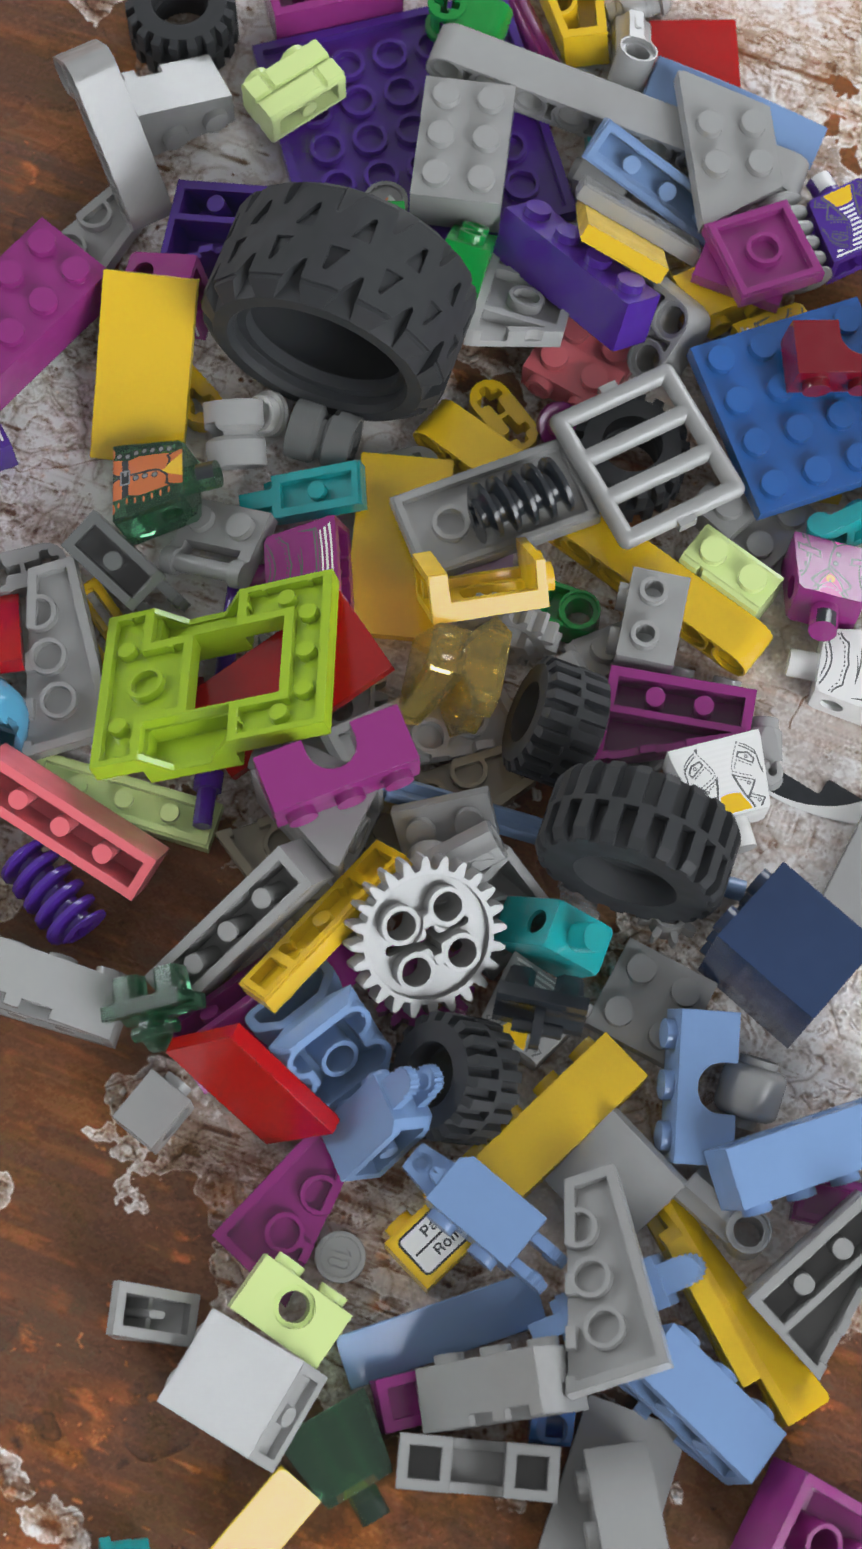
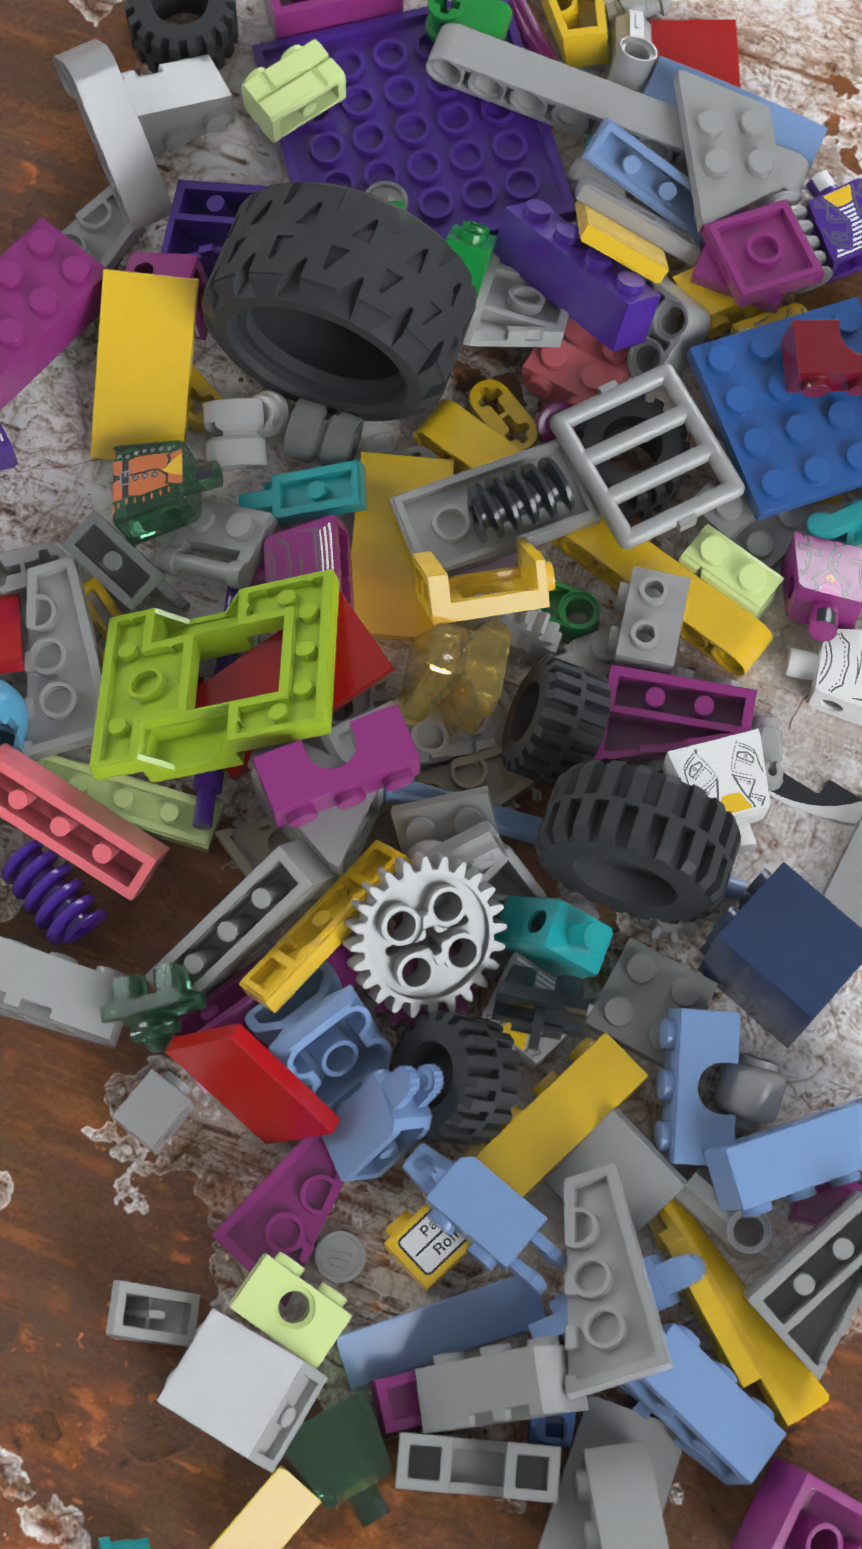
light grey brick [410,76,516,233] -> none

